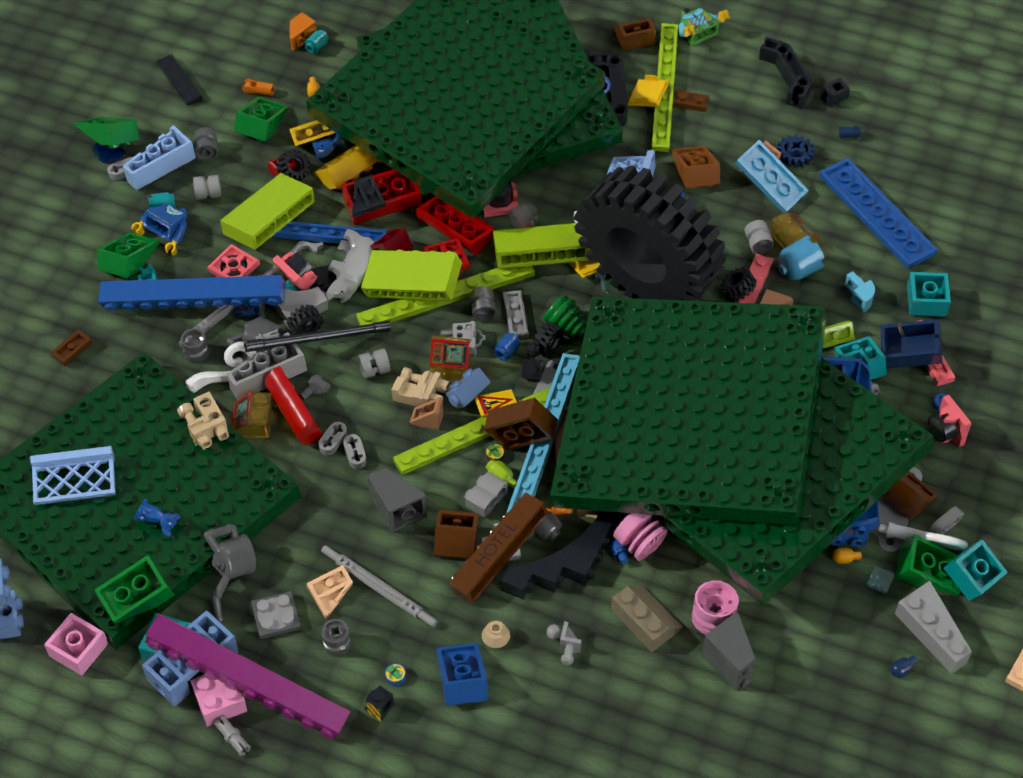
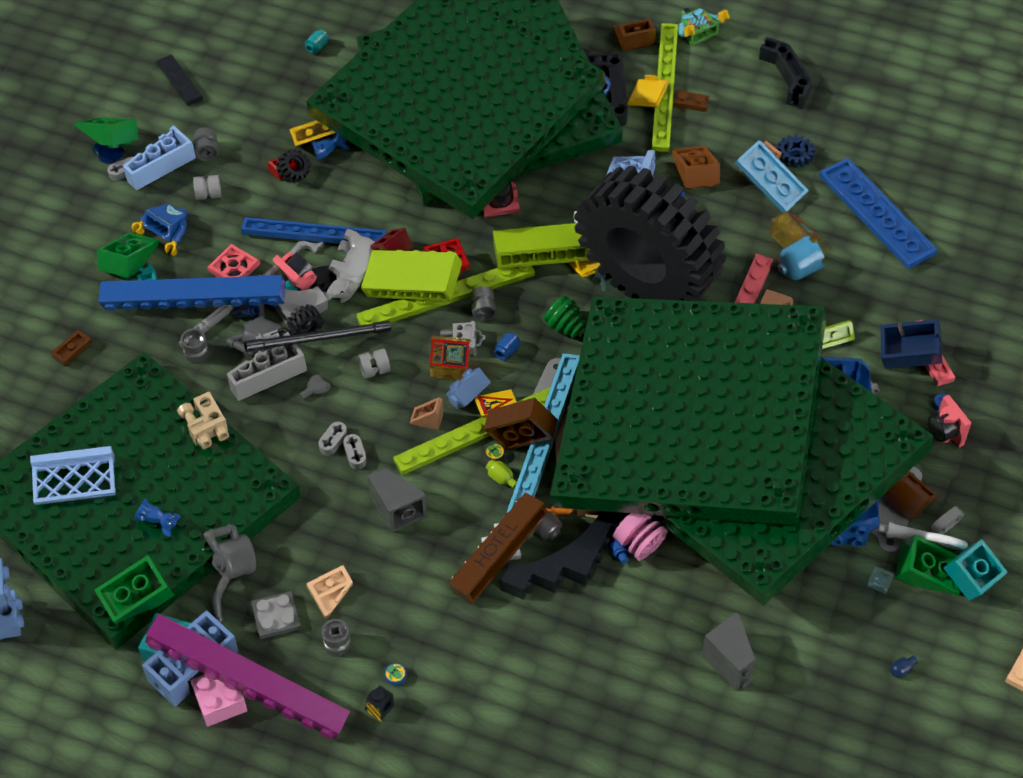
bright pink brick [44,613,108,676] -> none
teal brick [148,192,175,208] -> none
white plant [185,342,257,393] -> none
light grey pin [214,716,251,756] -> none
lime brick [220,173,315,250] -> none
clear yellow slope [231,392,274,438] -> none
green slope [234,97,289,142] -> none
orange bar [242,79,274,97] -> none
red brick [265,365,323,445] -> none
orange slope [290,12,317,51] -> none
light orange cylinder [307,77,321,97] -> none
yellow slope [313,145,382,190] -> none
light grey axle [321,545,437,627] -> none
red brick [342,170,421,225] -> none
black wing [352,175,385,218] -> none
tan hips [391,367,450,407] -> none
red brick [416,196,495,255] -> none
reddish brown slope [434,510,479,560] -> none
blue slope [436,643,488,705] -> none
light grey brick [464,472,508,517] -> none
tan cone [482,621,510,648] -> none
light grey tile [503,290,529,339] -> none
clear brick [509,200,538,229] -> none
black plate [521,343,543,380] -> none
black tyre [532,321,564,358] -> none
light grey piece [546,621,581,665] -> none
dark tan slope [611,585,683,652] -> none
bright pink wheel [692,580,739,634] -> none
black tyre [720,267,757,301] -> none
light grey wheel [744,220,774,255] -> none
black brick [821,78,850,108] -> none
light orange cylinder [832,548,862,564] -> none
teal brick [834,336,887,379] -> none
dark blue pin [839,125,861,139] -> none
medium azure brick [845,271,875,313] -> none
light grey wedge [895,581,972,674] -> none
teal brick [907,272,951,316] -> none

